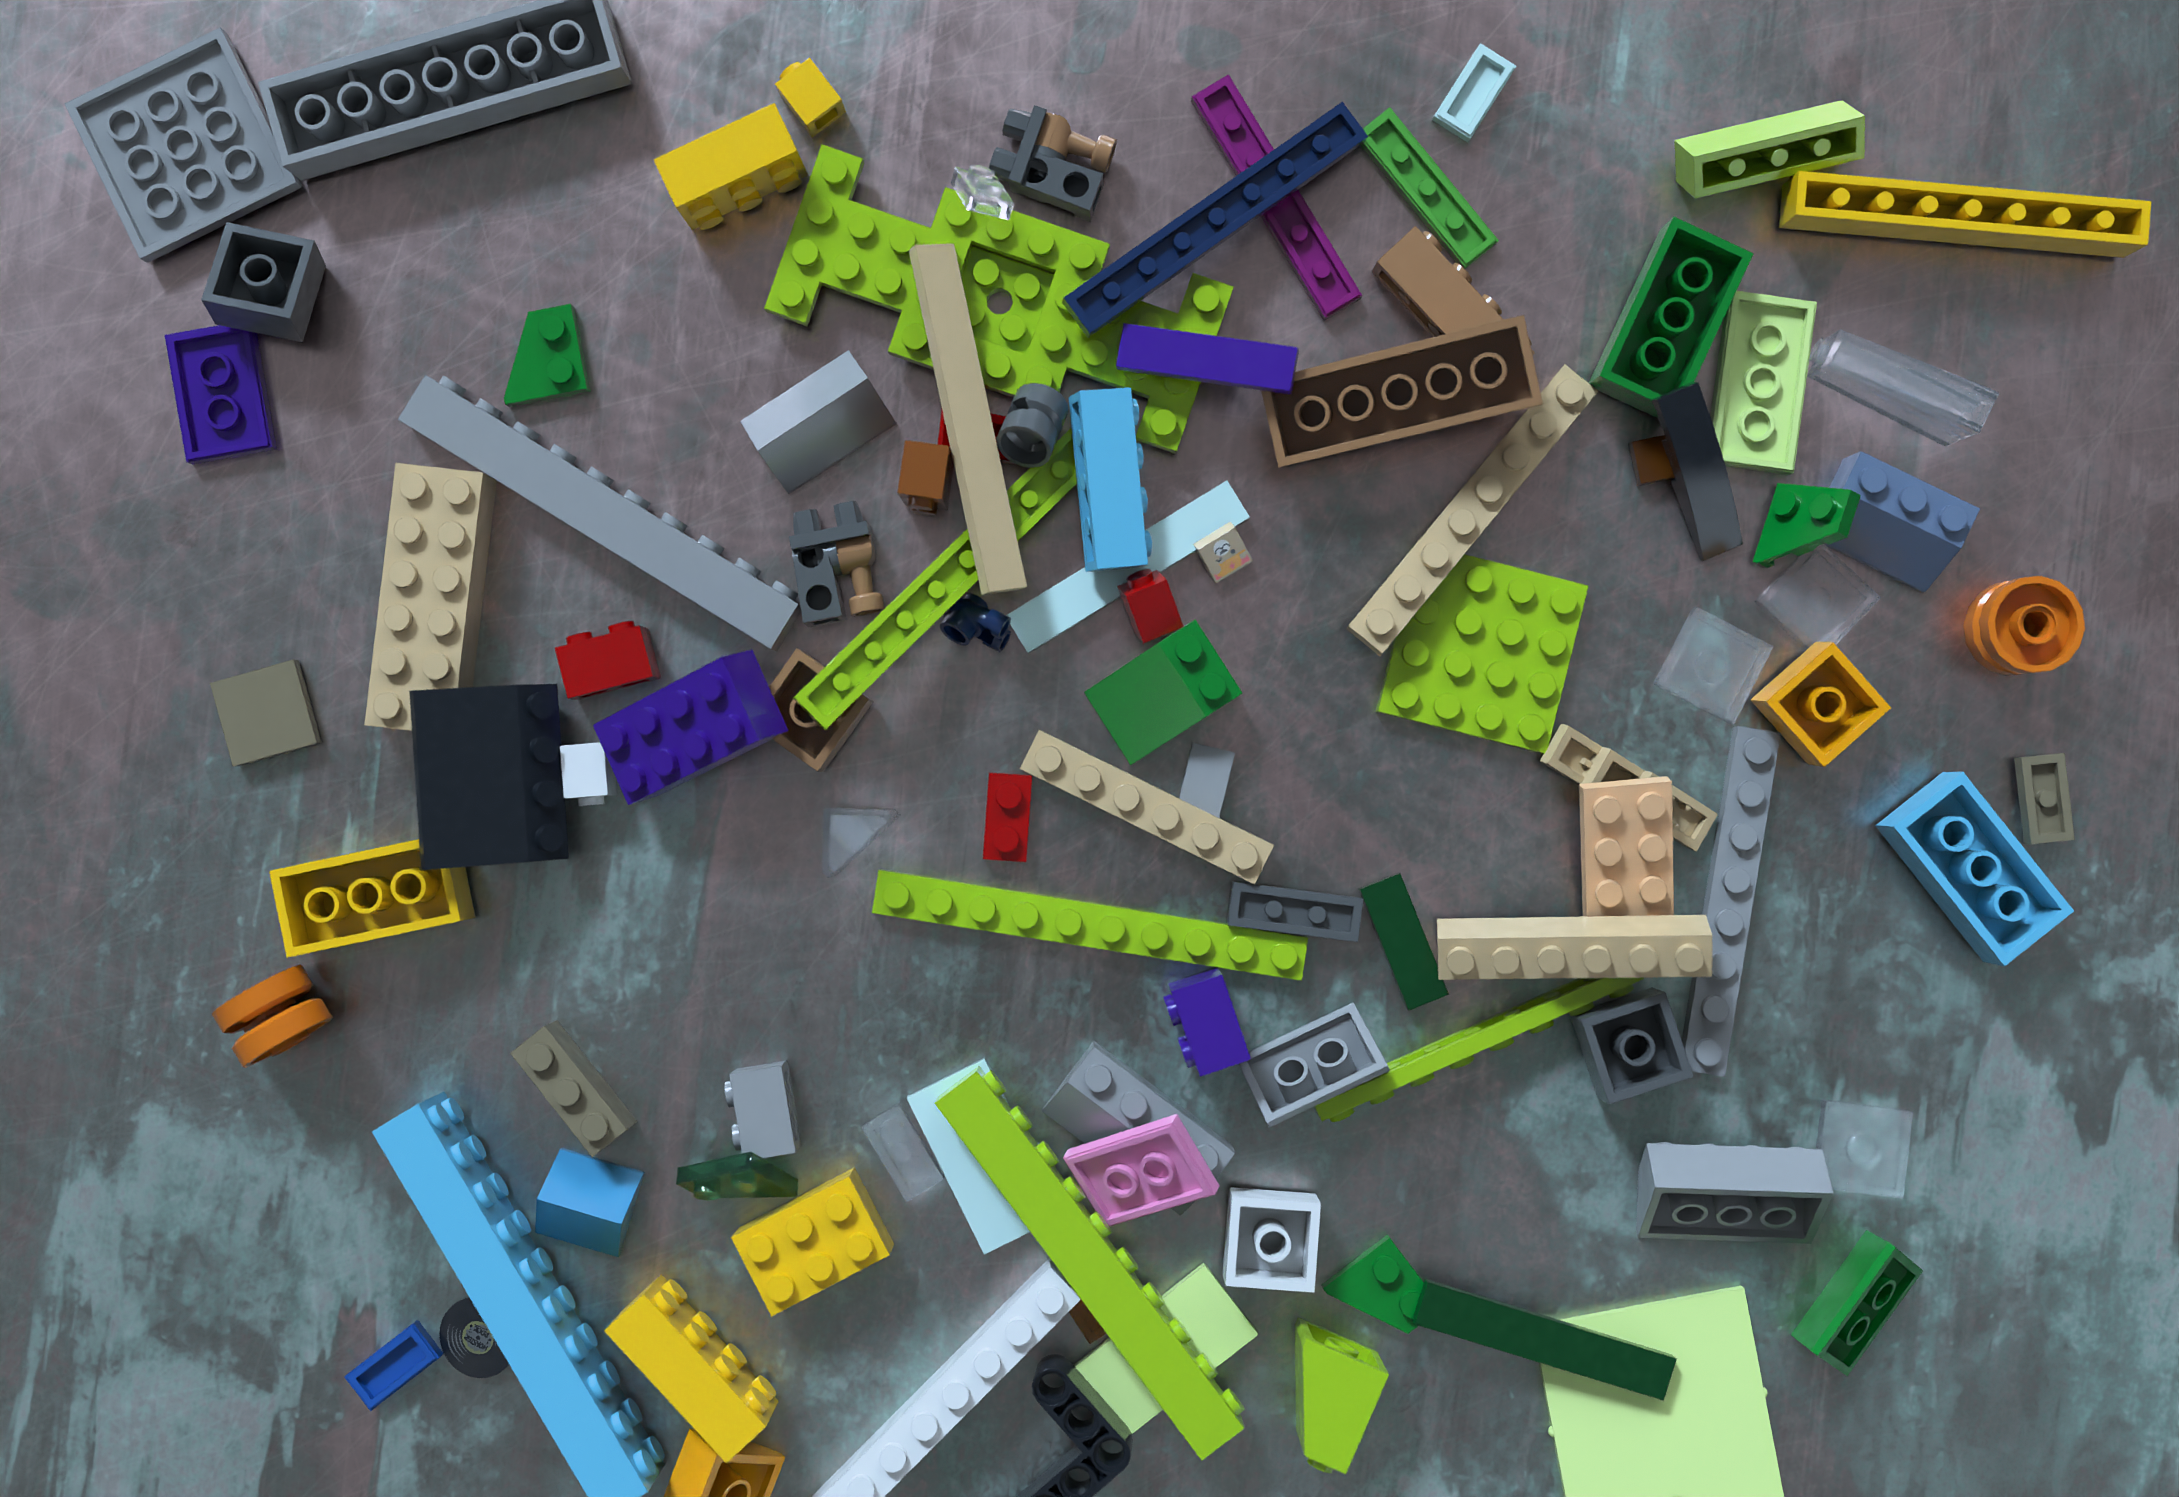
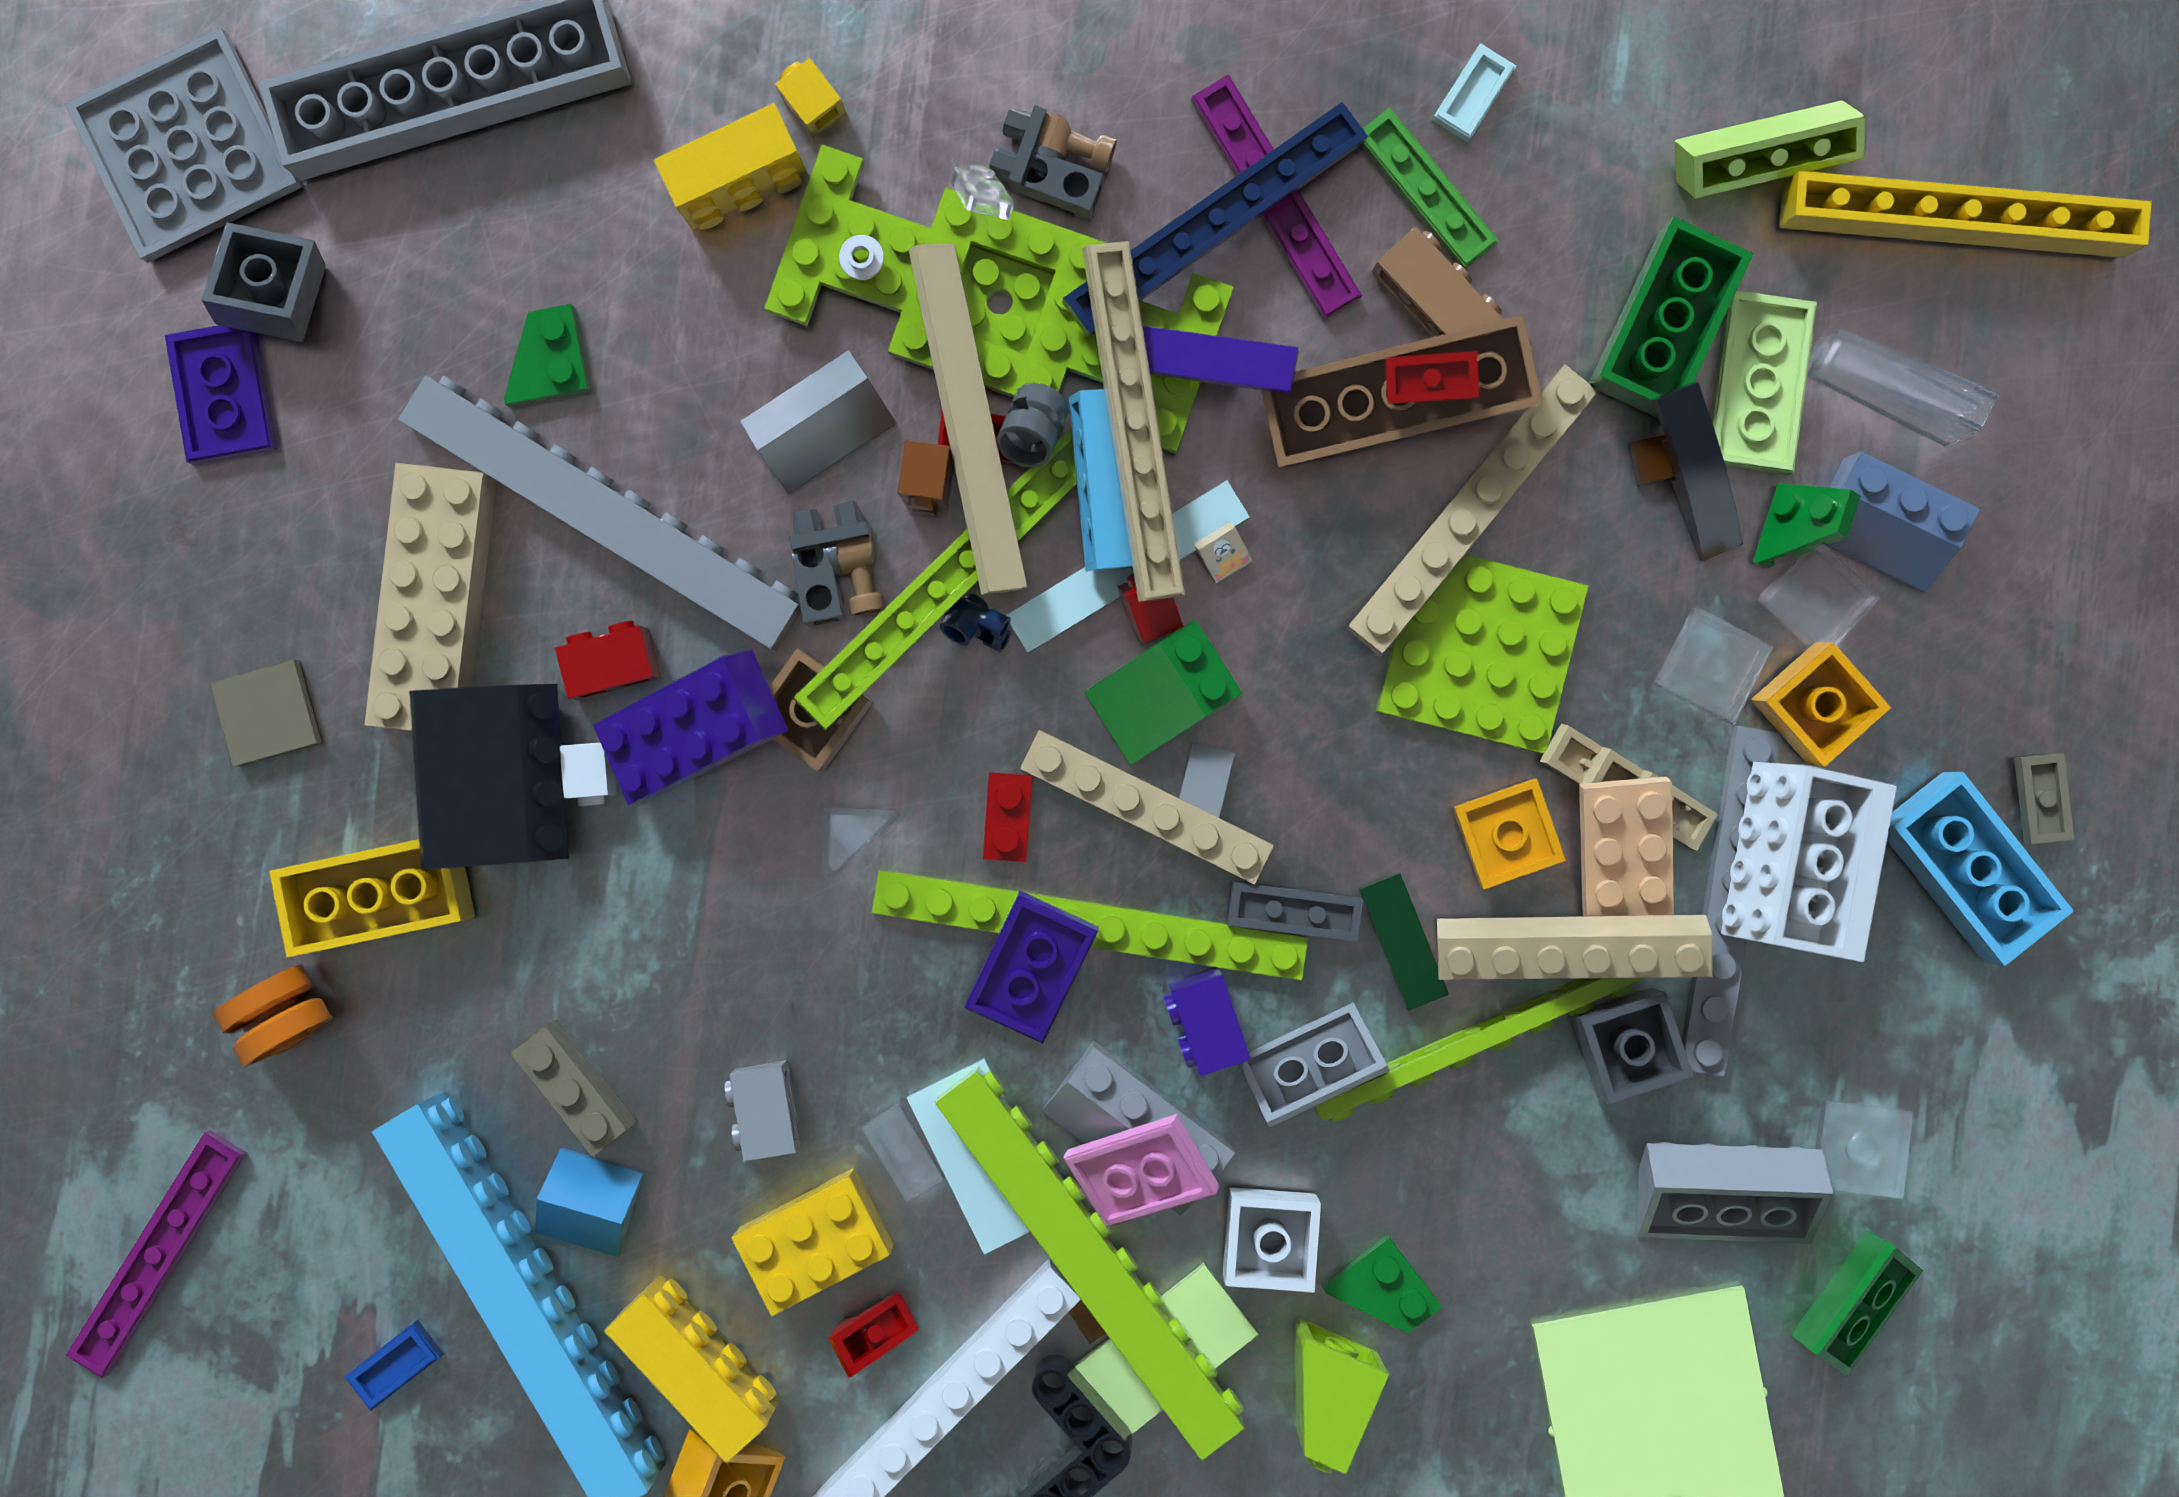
black sticker [439,1297,509,1378] -> none
clear green wing [676,1152,798,1201] -> none
dark green tile [1412,1279,1677,1401] -> none
orange wheel [1963,576,2085,676] -> none
none -> magenta tile [65,1130,247,1378]
none -> red slope [828,1292,919,1378]
none -> white plate [839,235,884,280]
none -> dark purple tile [964,890,1099,1044]
none -> tan tile [1082,241,1185,602]
none -> red plate [1385,351,1479,404]
none -> light orange plate [1452,778,1566,890]
none -> white brick [1721,762,1897,962]

